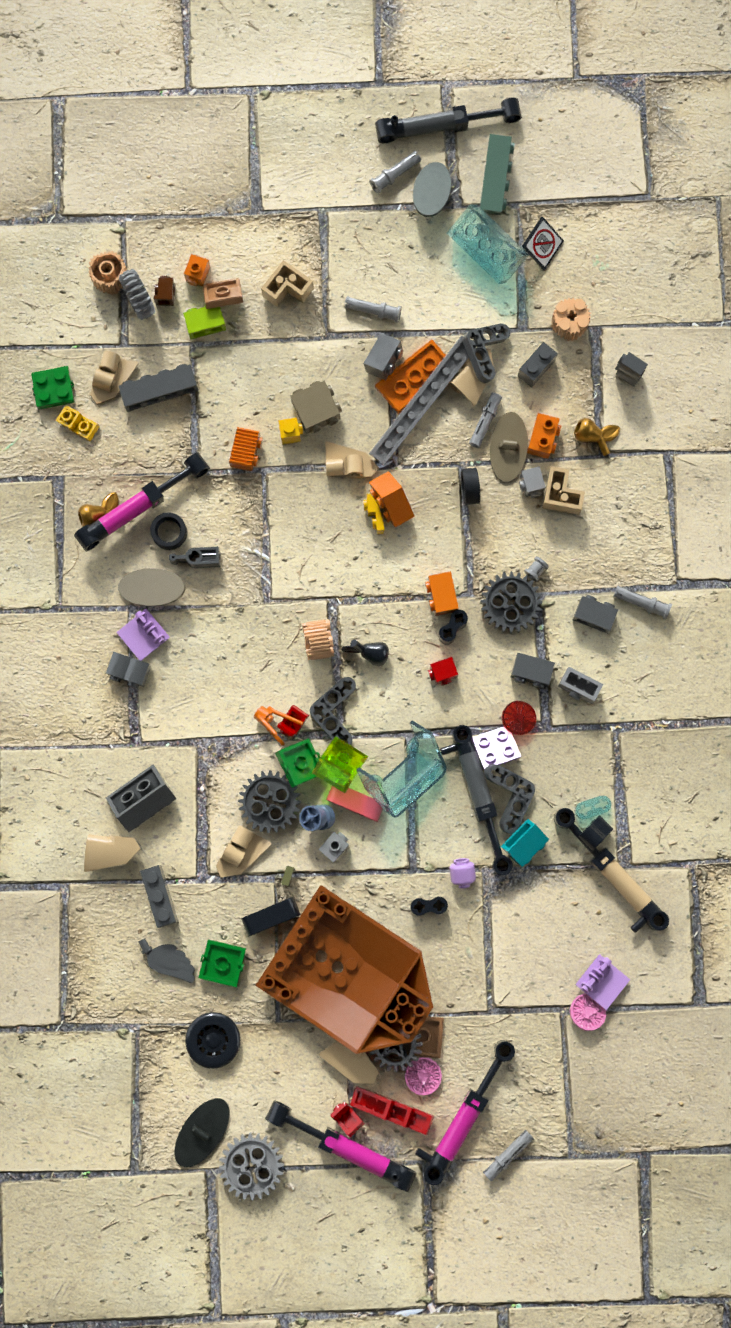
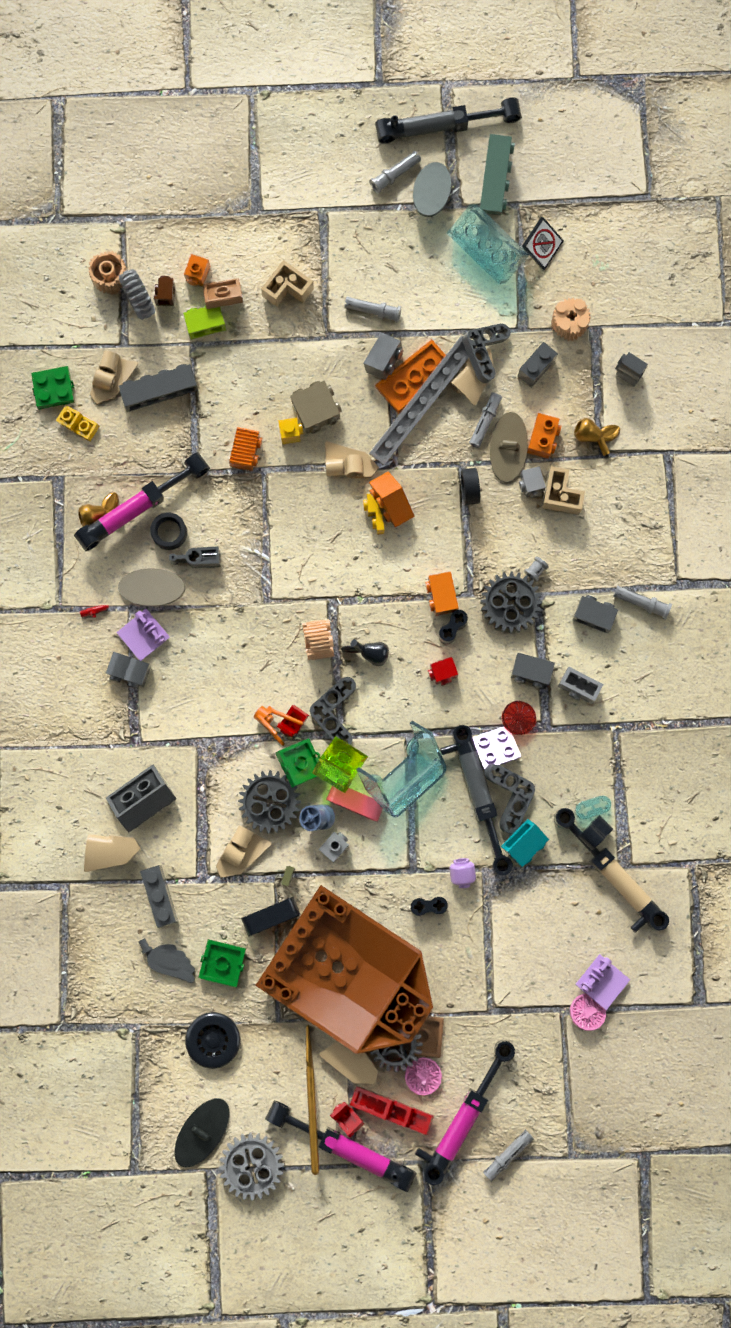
none -> red helmet [80,605,109,618]
none -> pearl gold piece [306,1025,319,1175]

